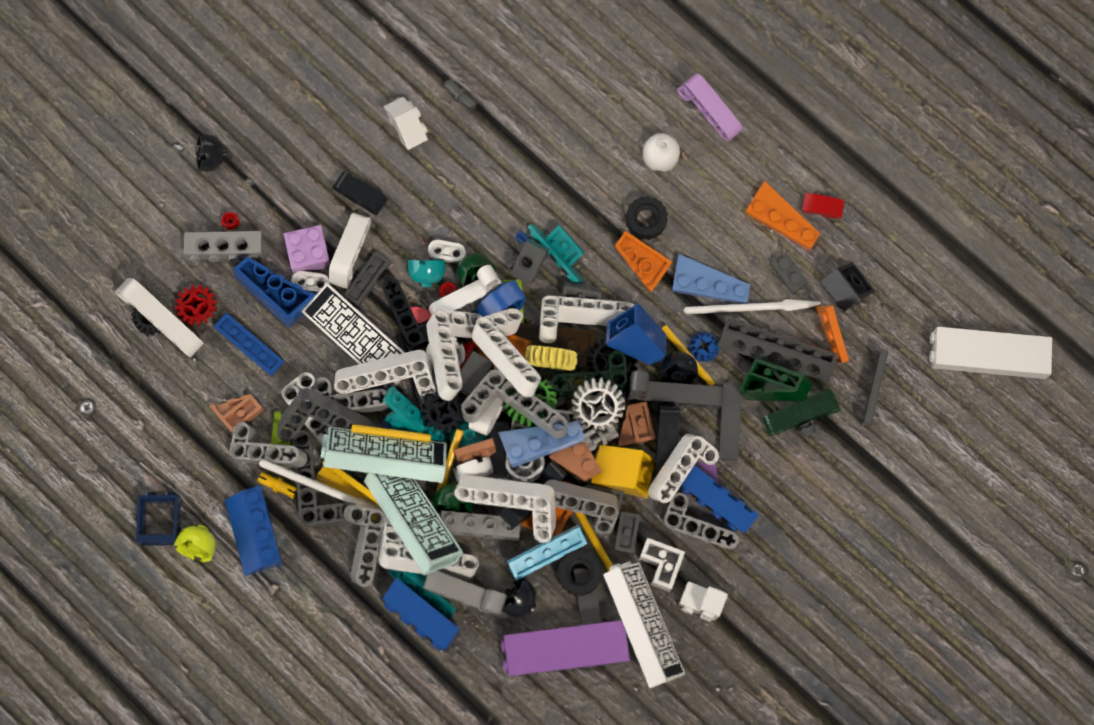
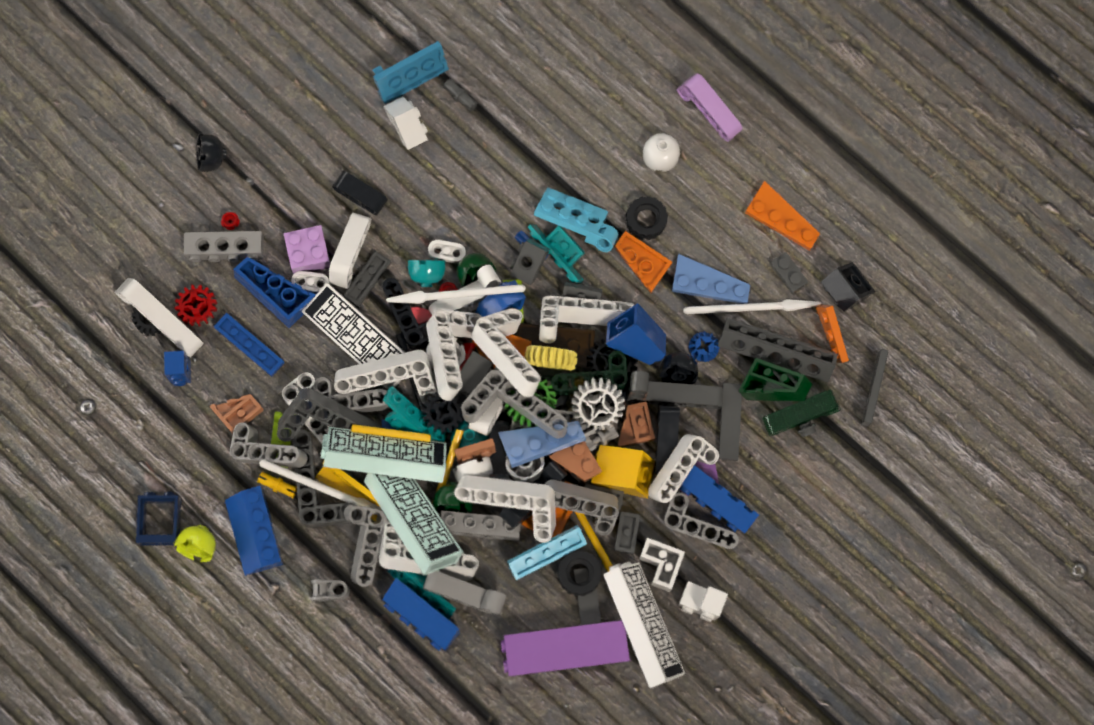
black cylinder [502,577,537,618] -> none
yellow bar [662,325,715,386] -> none
red slope [802,193,845,219] -> none
white brick [929,327,1052,379] -> none
none -> blue brick [164,351,191,386]
none -> light grey piece [311,579,350,602]
none -> dark azure piece [372,41,449,104]
none -> white piece [386,284,526,304]
none -> medium azure hinge [534,187,618,252]

